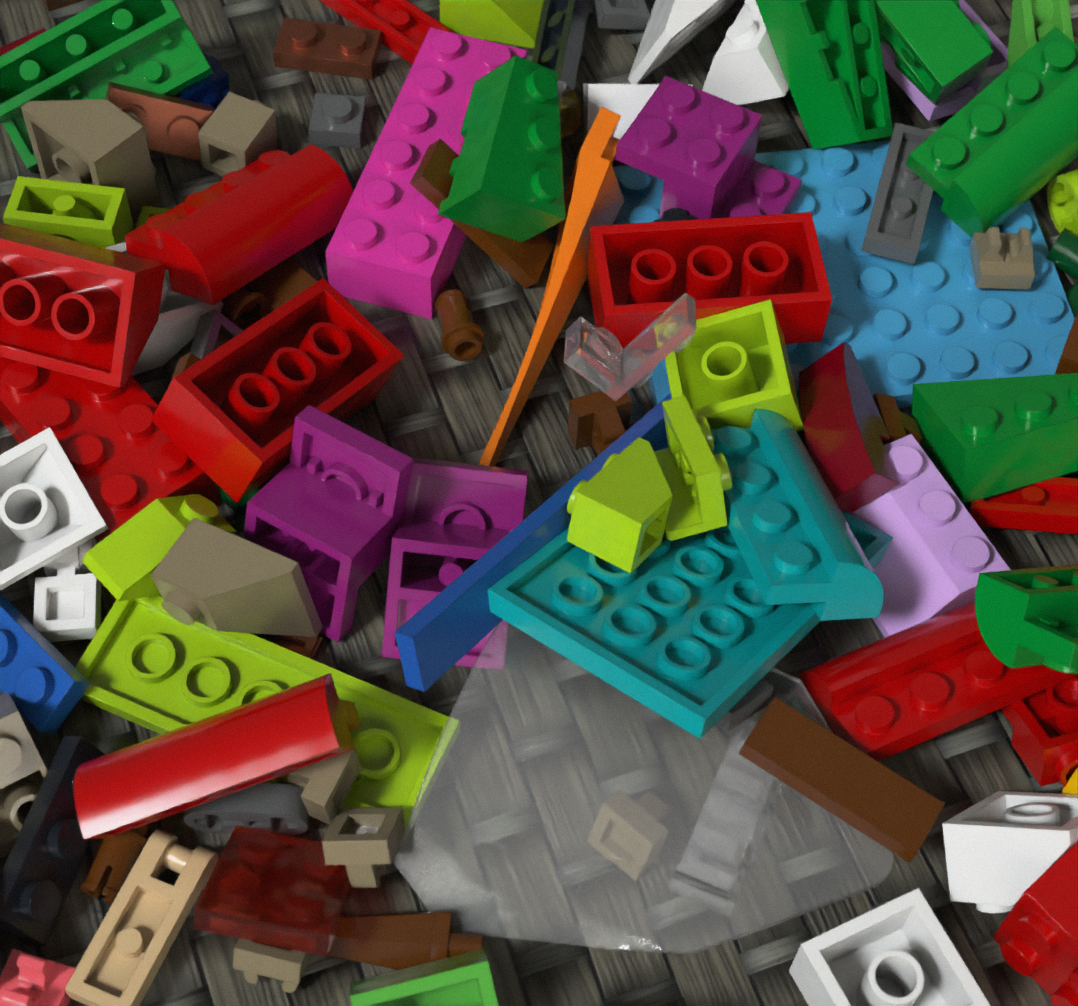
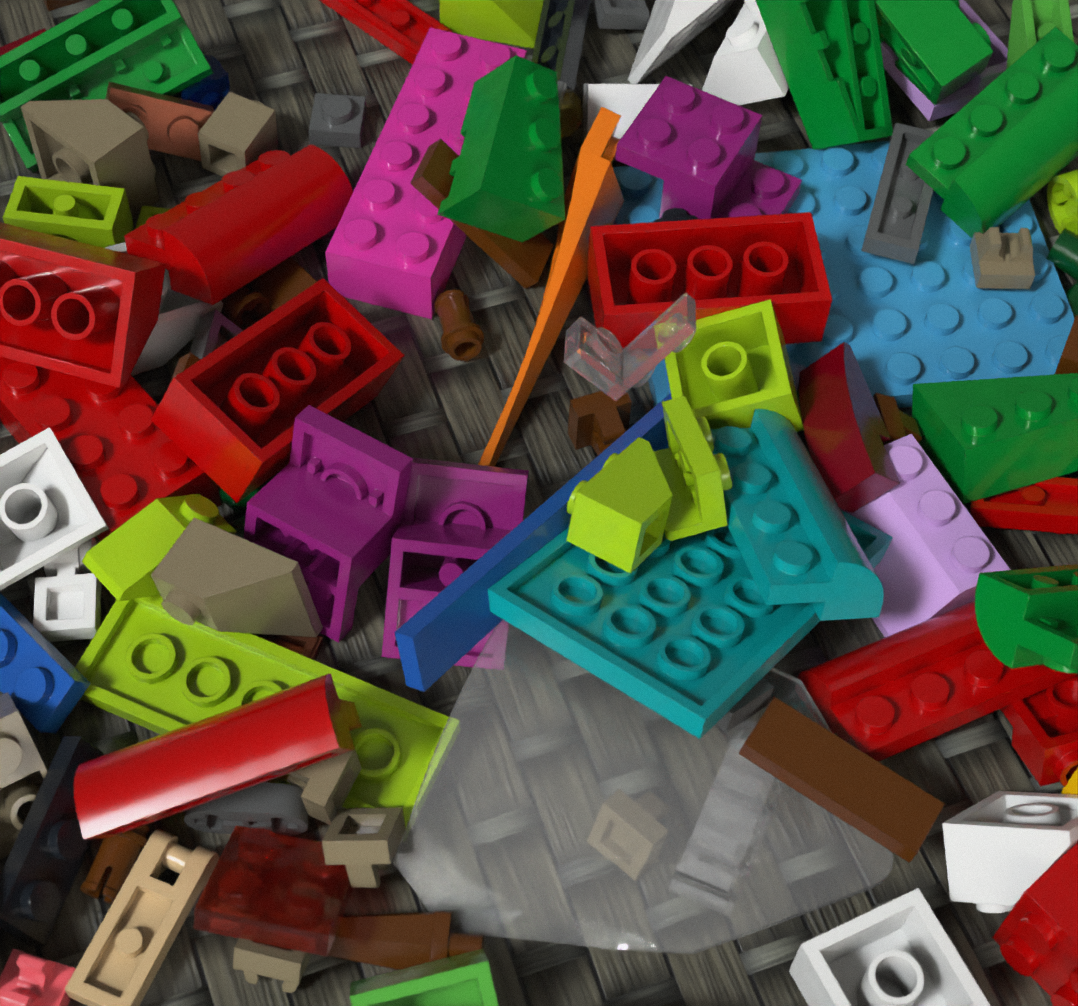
copper plate [273,18,382,80] -> none

